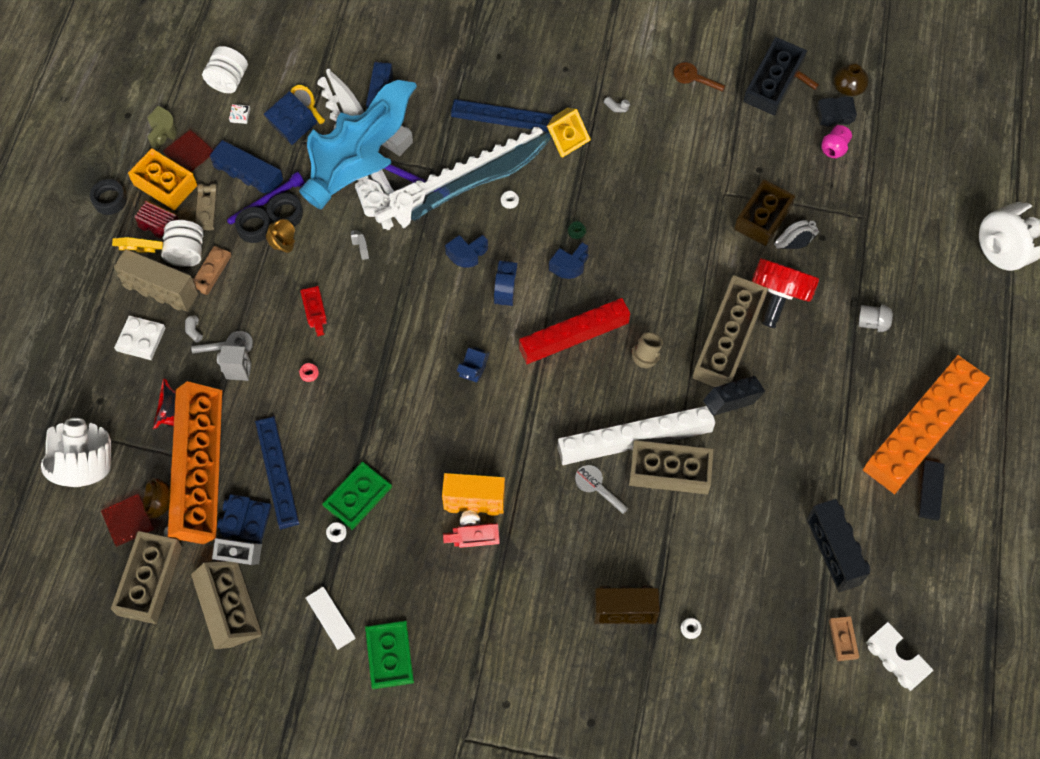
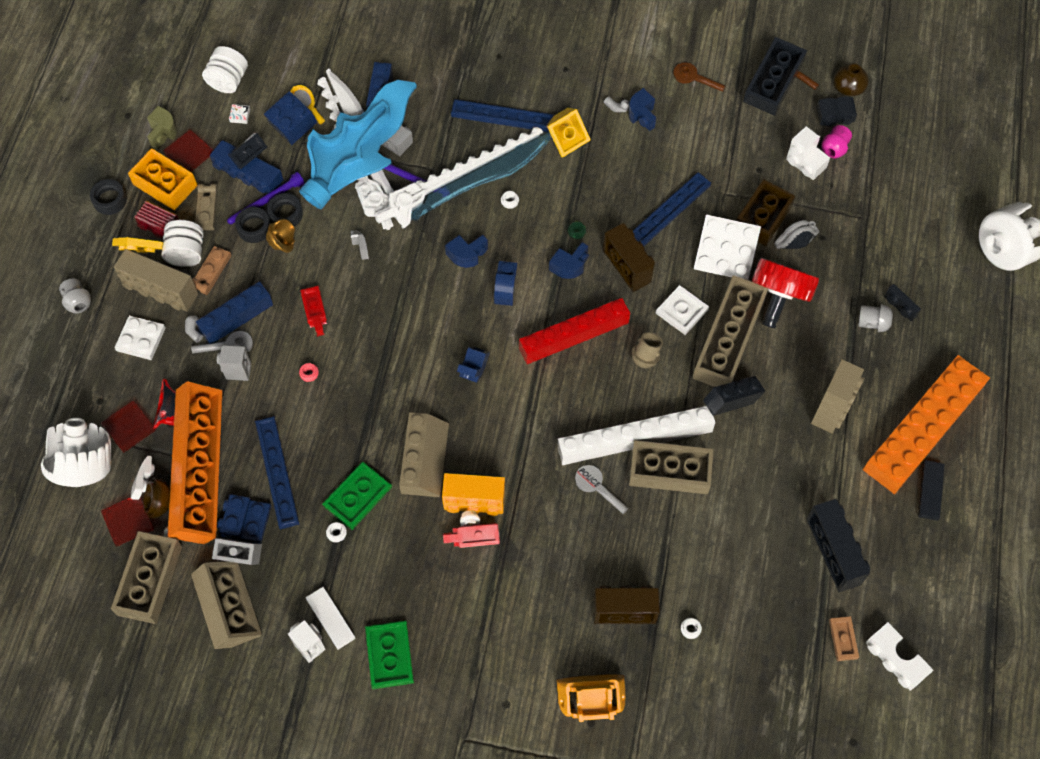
none -> light grey piece [59,278,91,314]
none -> clear red tile [101,400,156,453]
none -> white slope [131,456,155,500]
none -> dark blue brick [196,281,273,344]
none -> black plate [228,133,268,169]
none -> white brick [288,620,326,663]
none -> dark tan slope [399,412,449,497]
none -> light orange piece [557,675,626,722]
none -> dark brown brick [603,223,655,292]
none -> dark blue brick [629,88,656,131]
none -> dark blue tile [633,172,711,246]
none -> white plate [656,285,709,335]
none -> white plate [694,215,761,280]
none -> white brick [786,126,830,180]
none -> dark tan brick [811,360,865,434]
none -> black plate [884,284,921,322]

